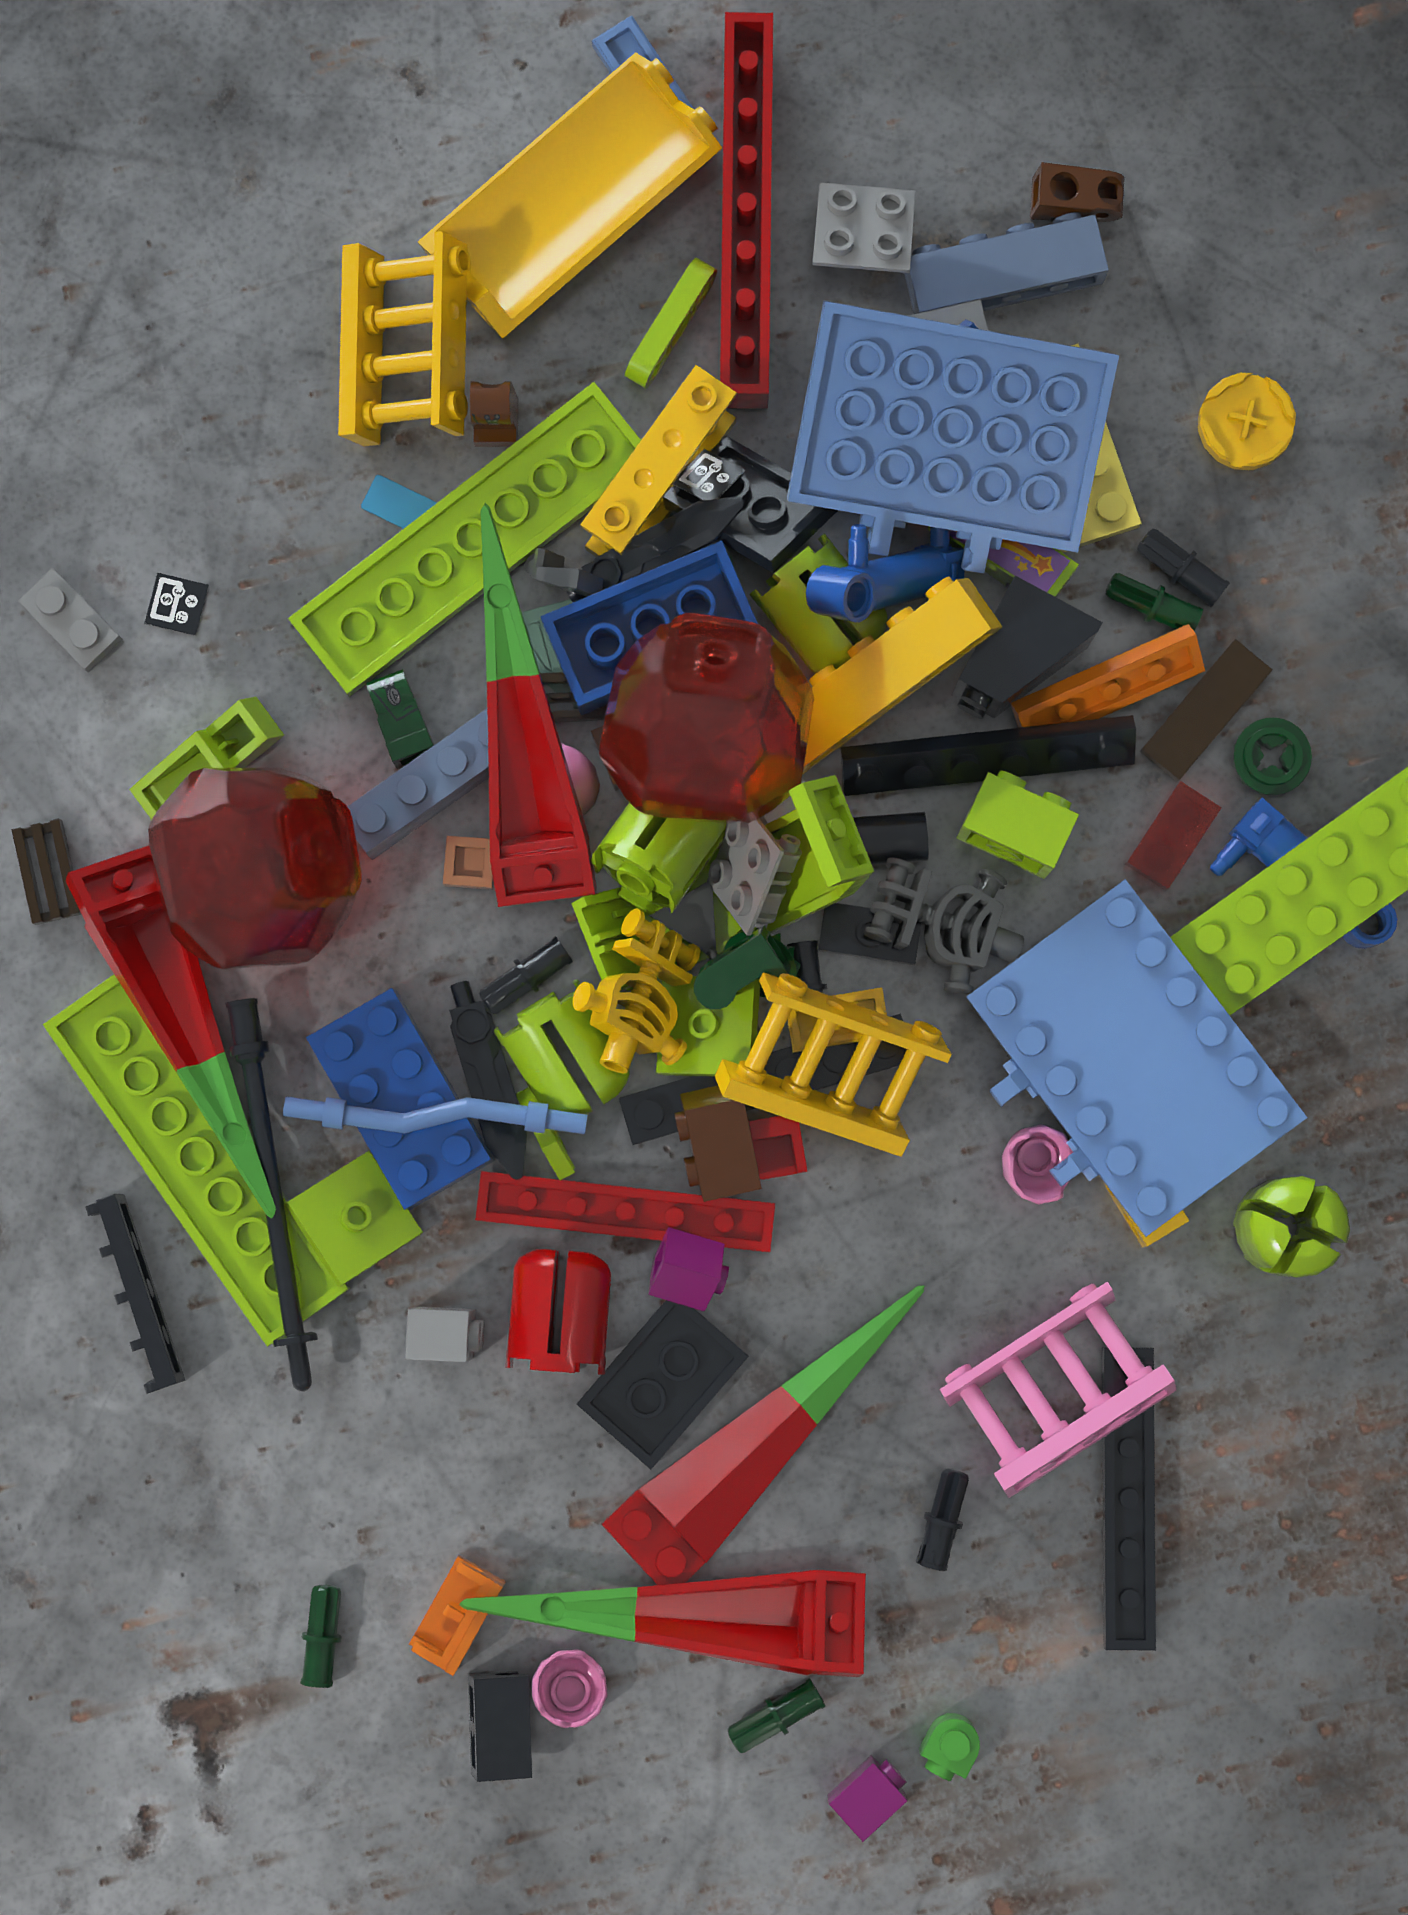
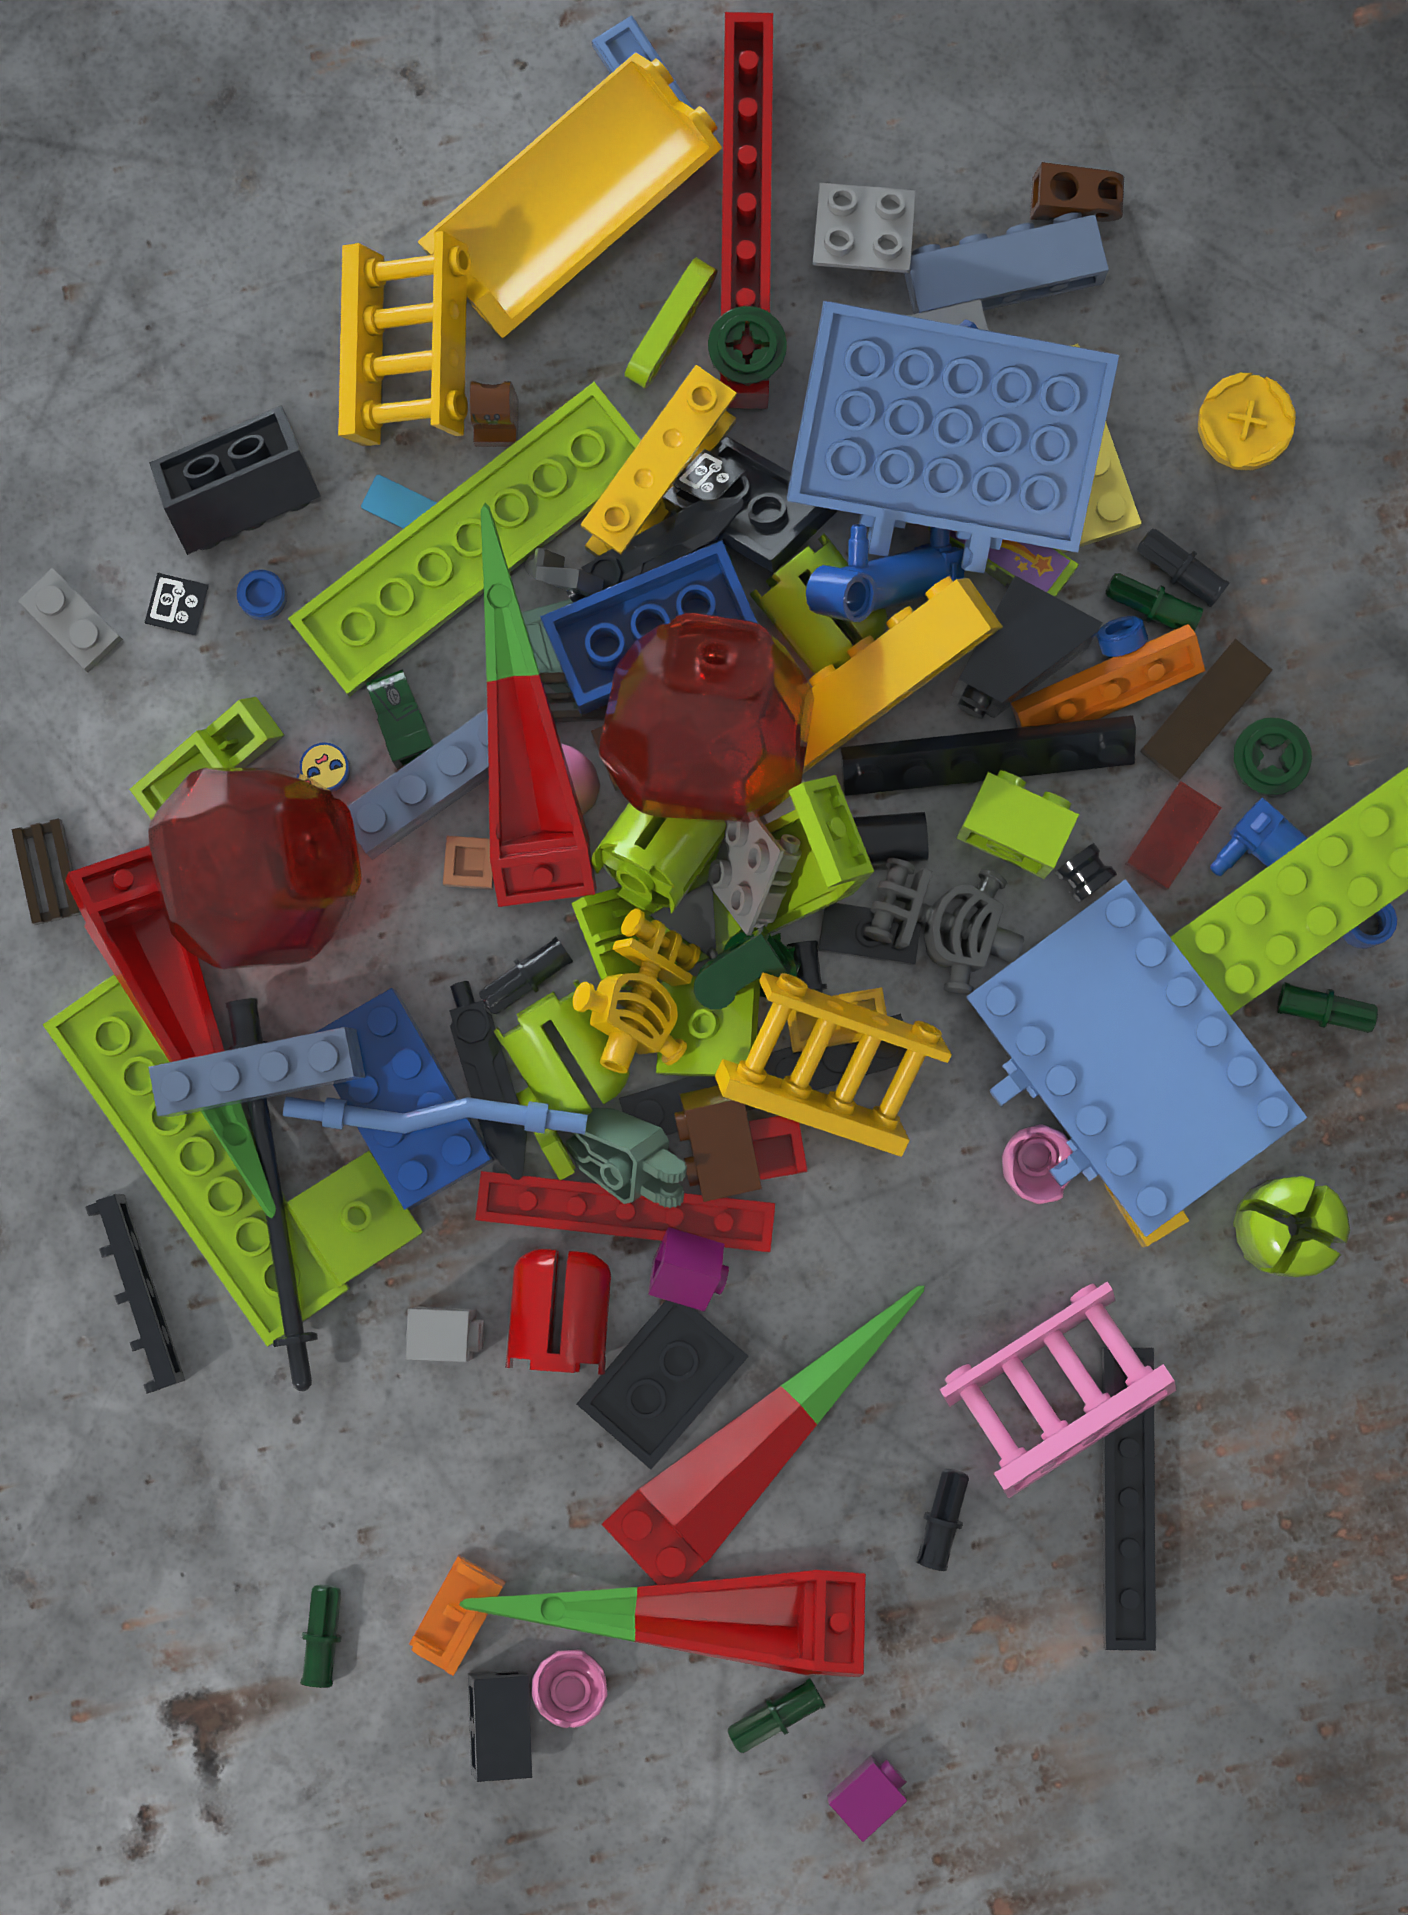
bright green plate [919,1713,980,1781] -> none
none -> sand blue brick [148,1027,365,1117]
none -> black slope [149,405,321,555]
none -> blue tile [237,569,287,620]
none -> light yellow tile [300,742,350,793]
none -> sand green hinge [565,1108,687,1208]
none -> dark green gear [708,306,787,386]
none -> black wheel [1055,843,1117,903]
none -> blue tile [1096,616,1148,657]
none -> dark green axle [1277,982,1378,1033]

